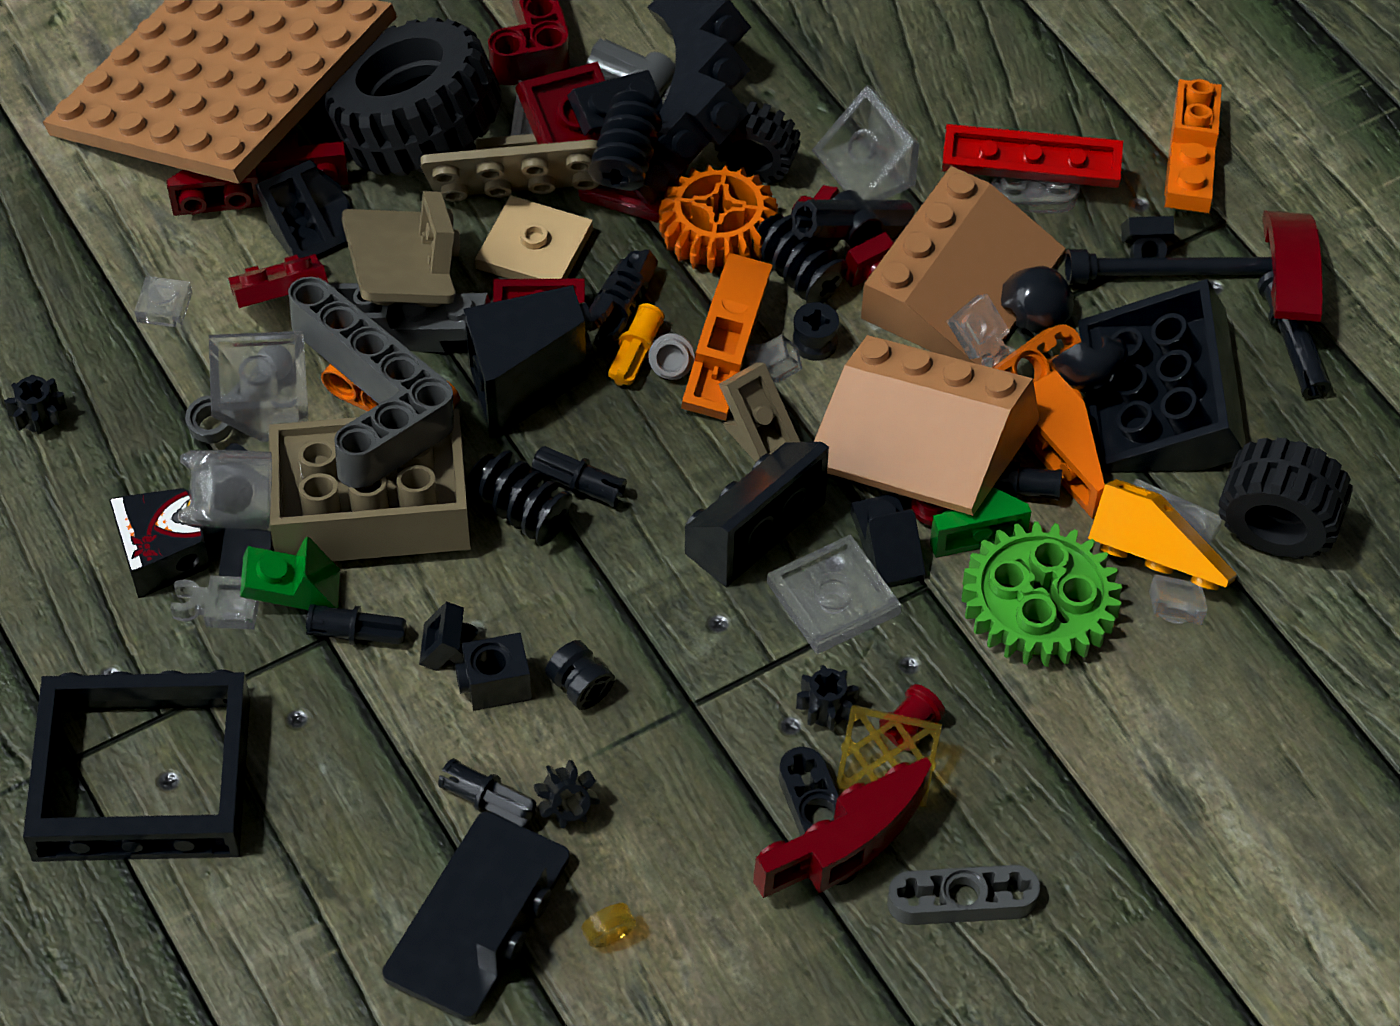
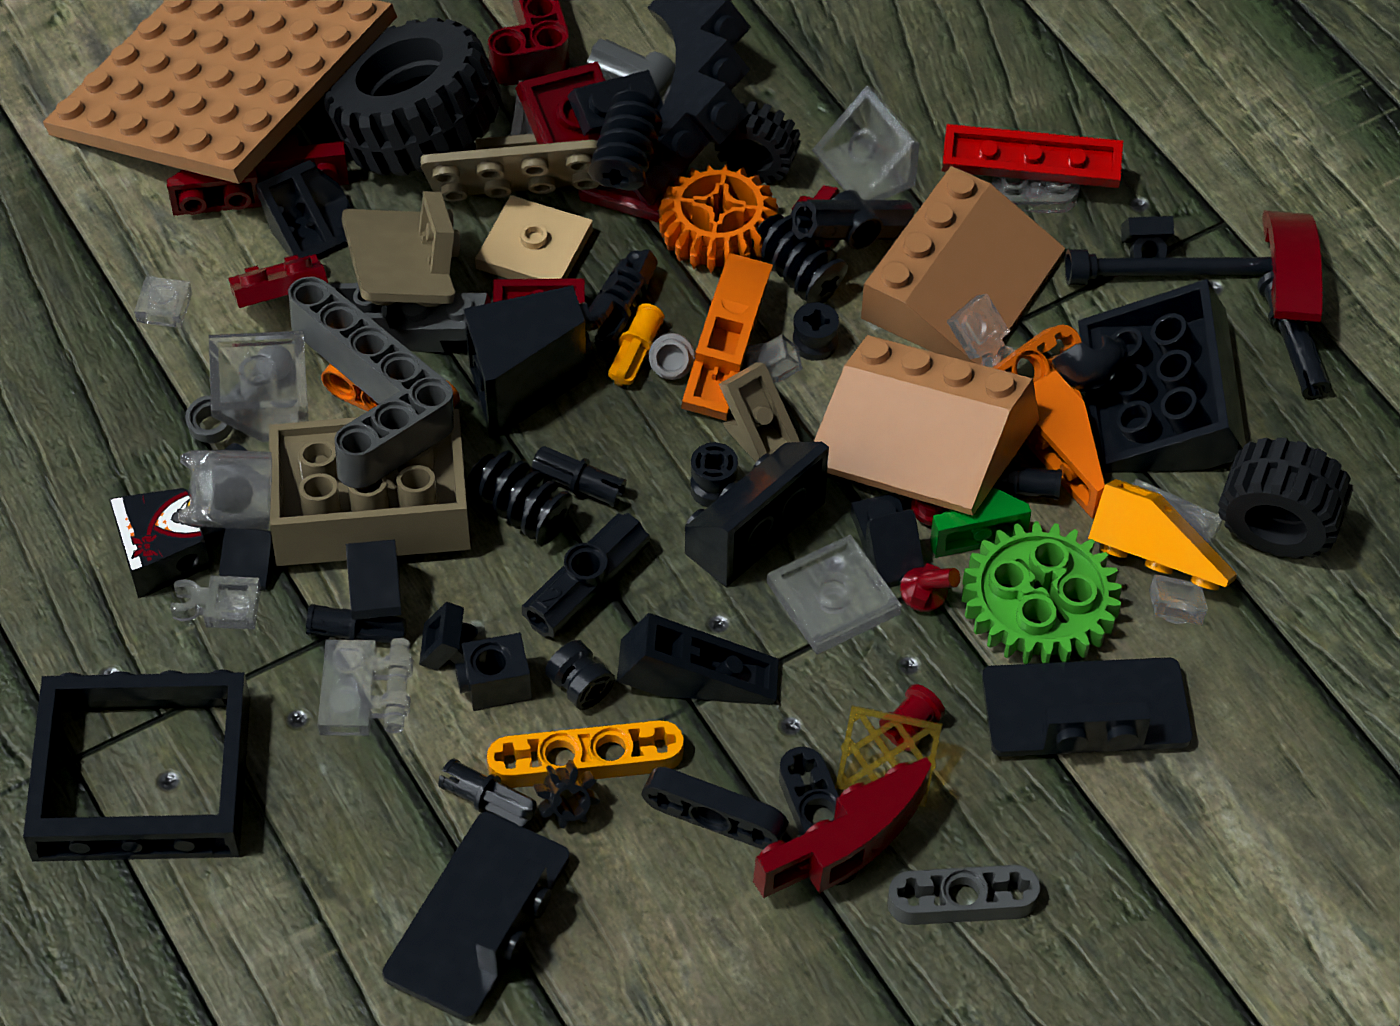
black gear [4,375,67,434] -> none
green slope [240,537,340,610] -> none
clear yellow tile [581,903,636,948] -> none
black gear [796,665,859,731] -> none
dark red plate [844,232,894,287] -> none
black hair [1001,265,1074,334] -> none
orange slope [1164,79,1222,213] -> none
none -> clear plate [318,638,414,736]
none -> black slope [346,539,402,620]
none -> light orange beam [487,720,684,788]
none -> black piece [522,513,650,638]
none -> black slope [617,613,779,705]
none -> black beam [641,767,789,849]
none -> black wheel [690,442,738,507]
none -> dark red plate [900,563,961,612]
none -> black bracket [982,657,1192,757]

